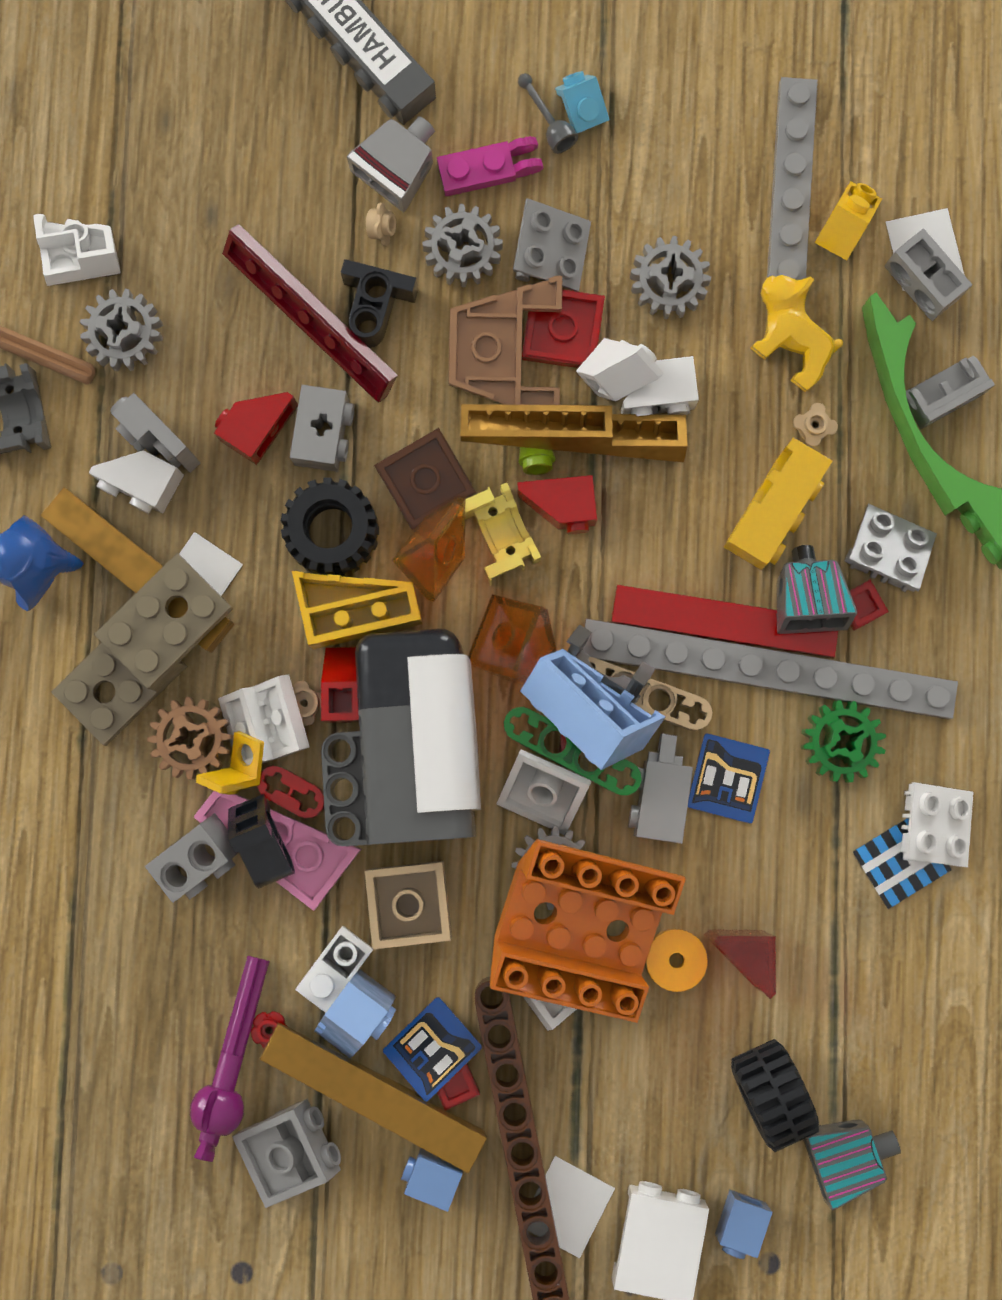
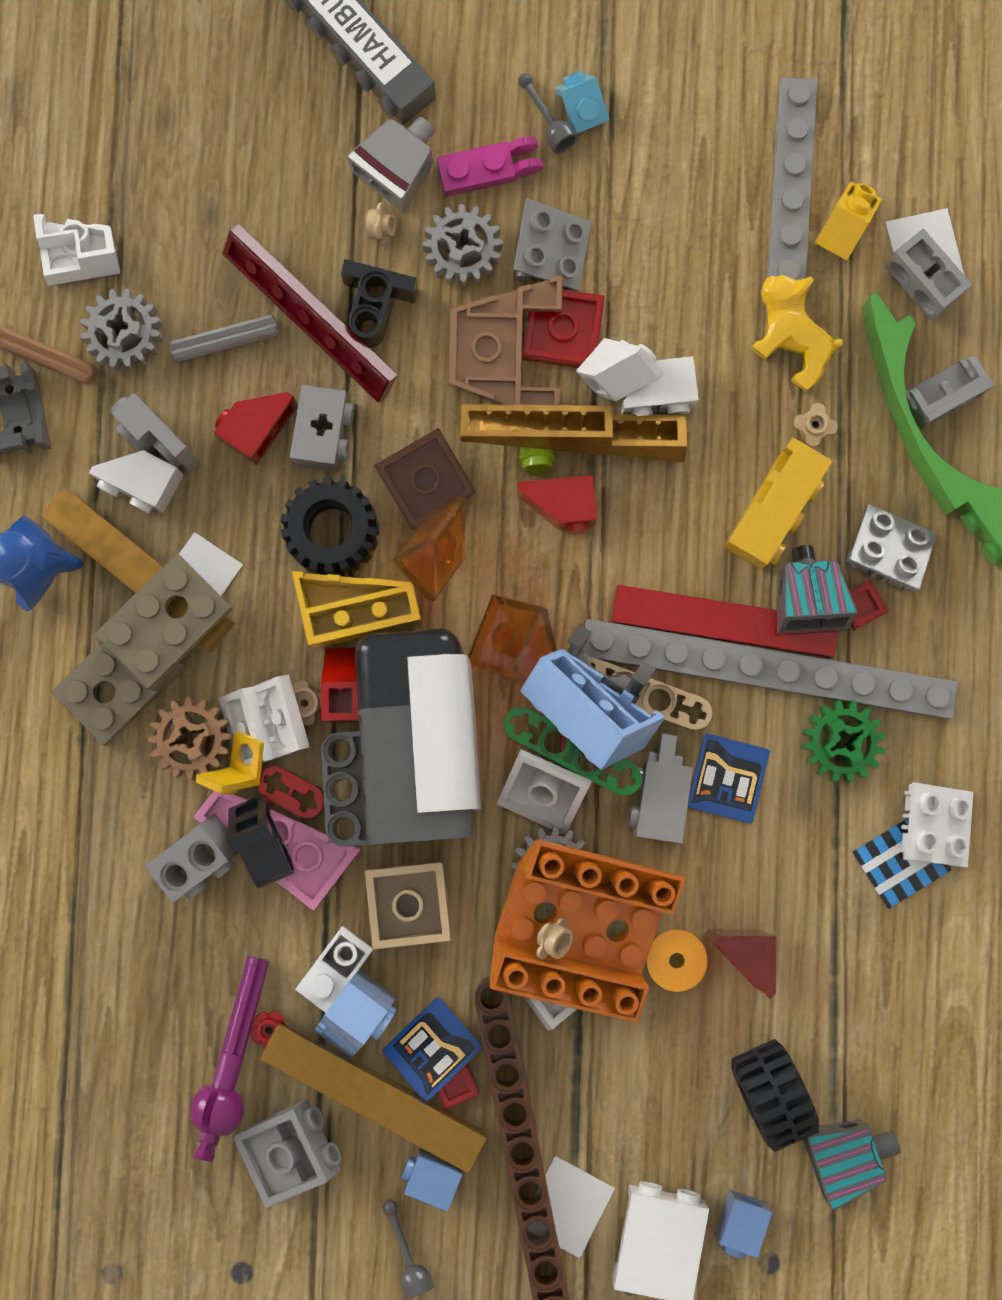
light yellow piece [455,483,541,586] -> none
light grey gear [630,236,711,319] -> none
none -> light grey axle [170,315,279,362]
none -> dark grey hinge [382,1200,434,1299]
none -> tan plate [536,917,573,960]

